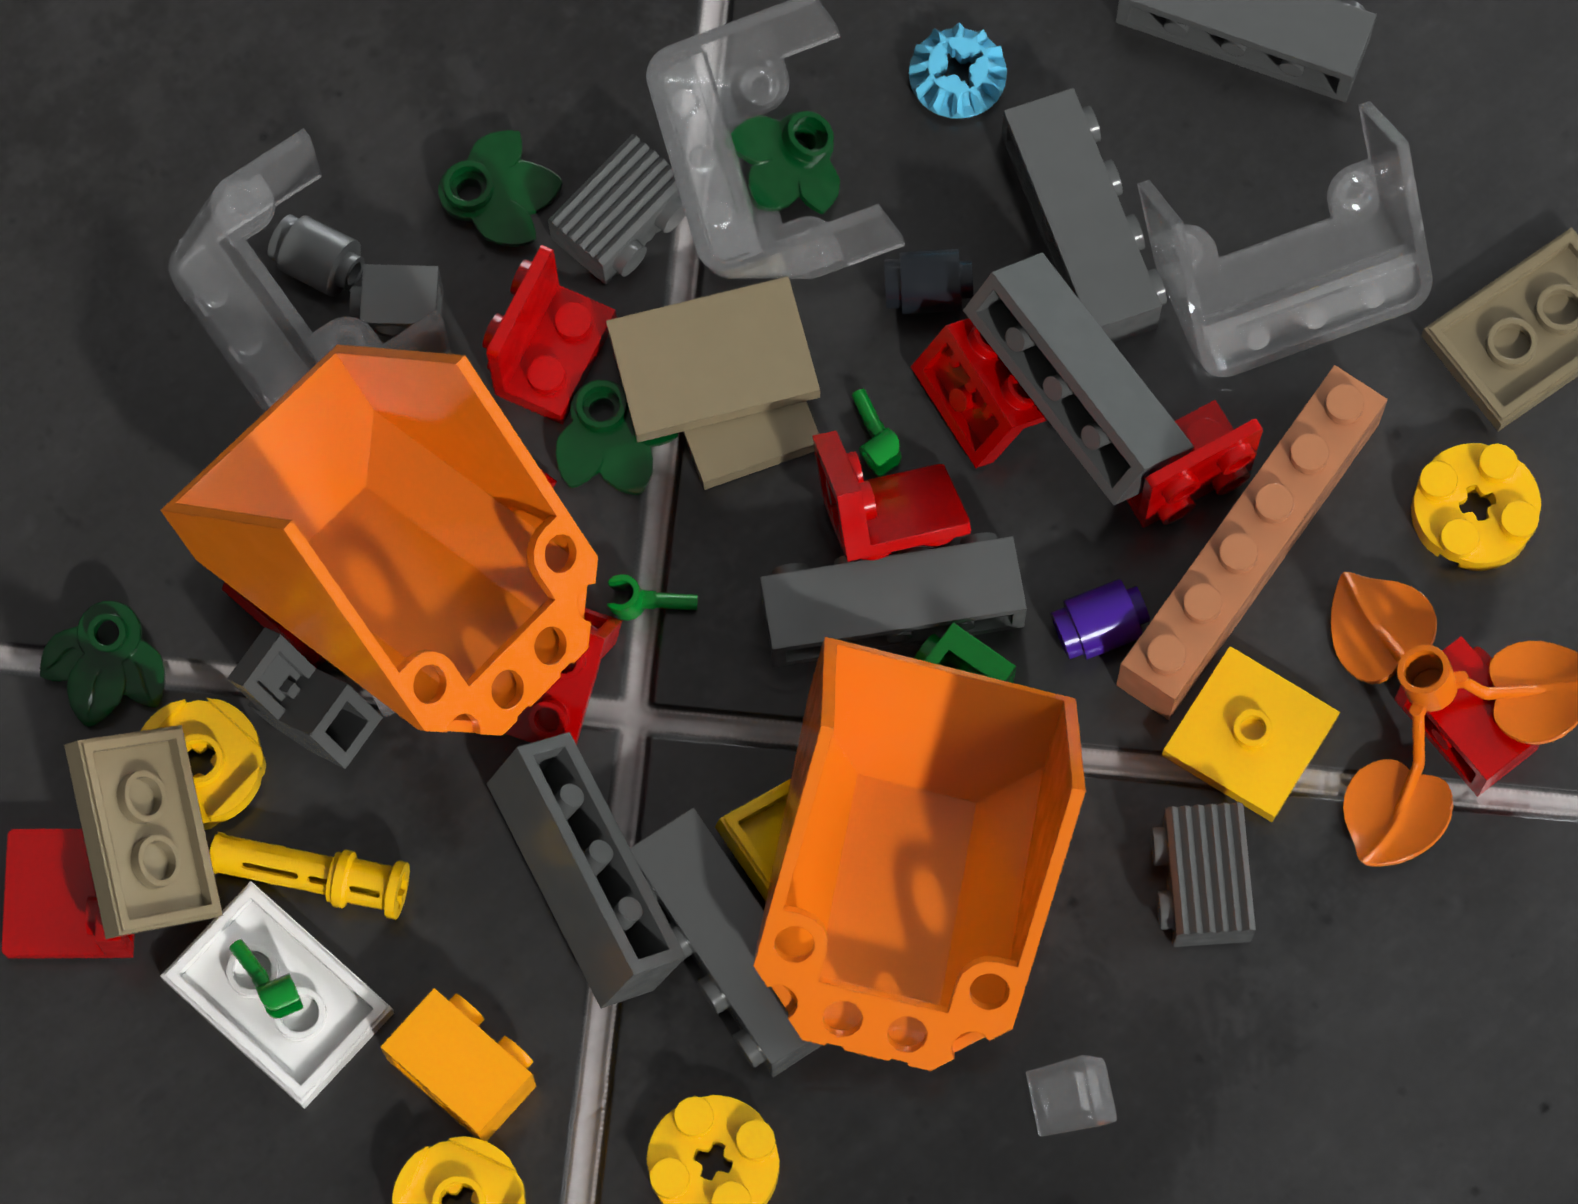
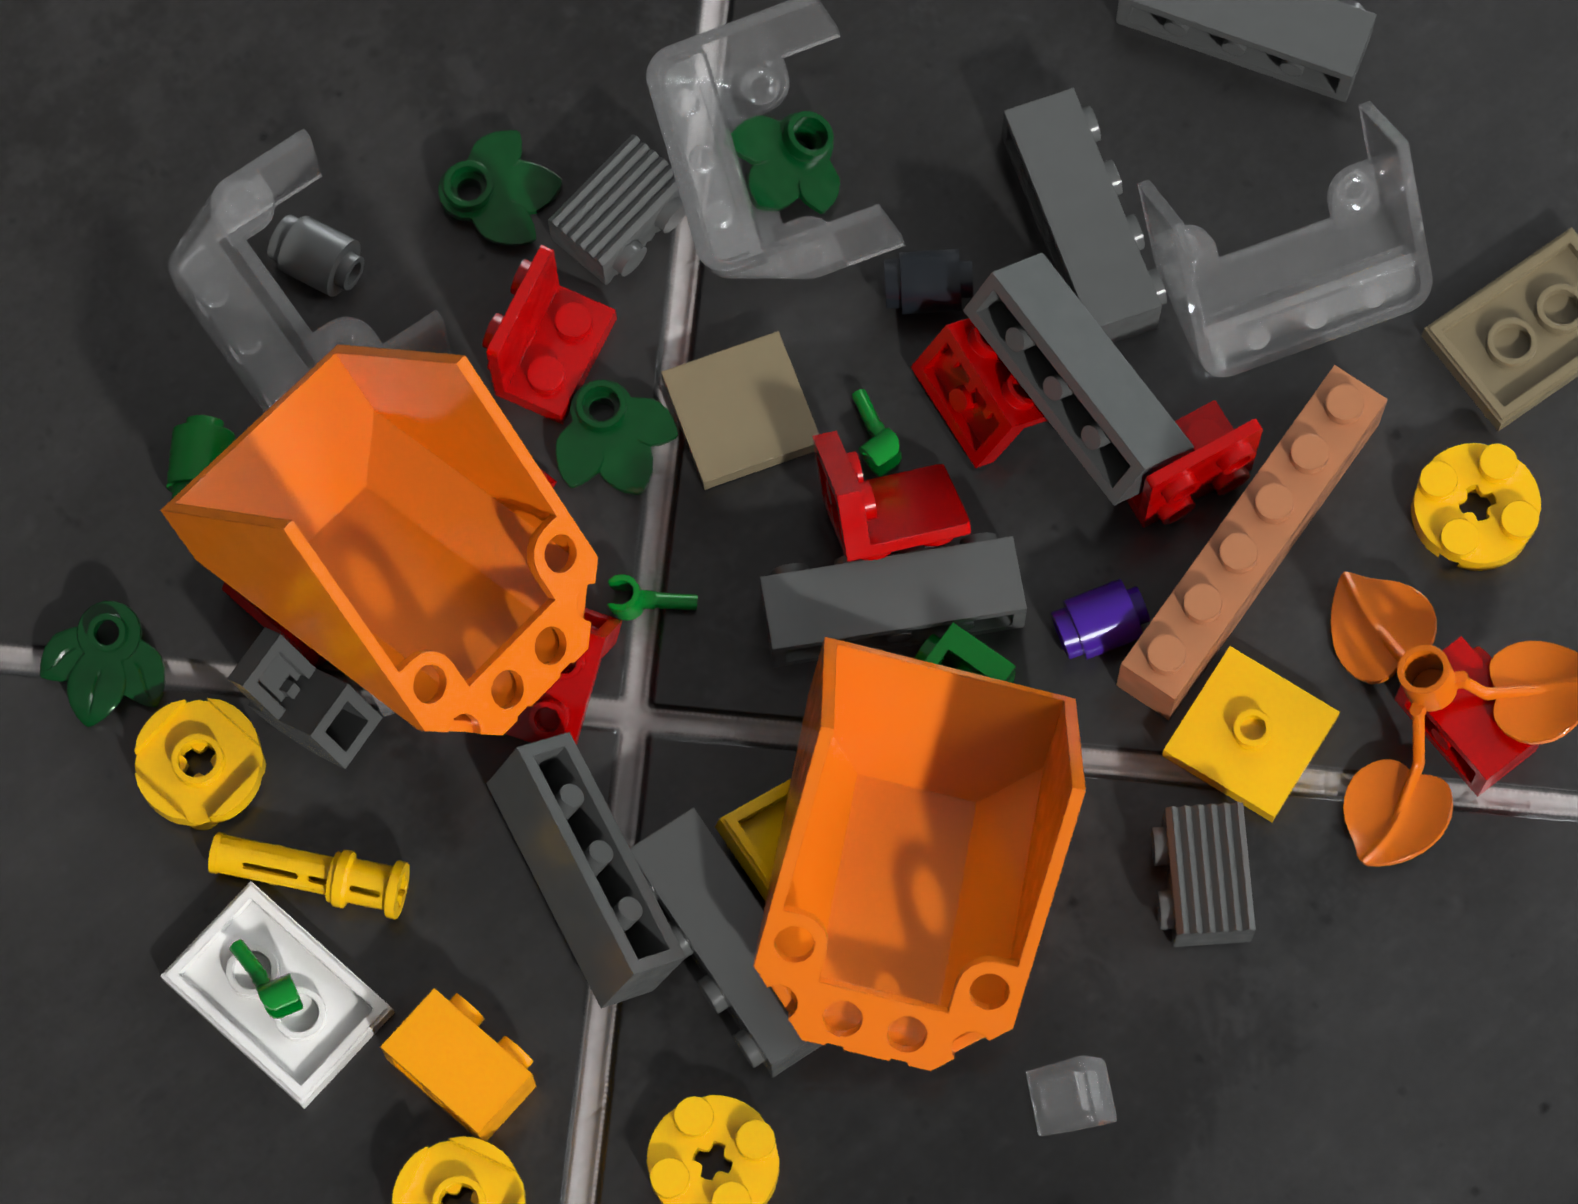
red bracket [1,829,135,959] -> none
dark tan tile [64,725,223,939] -> none
dark grey brick [350,264,444,347] -> none
dark tan tile [606,276,820,443] -> none
medium azure gear [909,23,1007,119] -> none
none -> green brick [166,415,236,500]

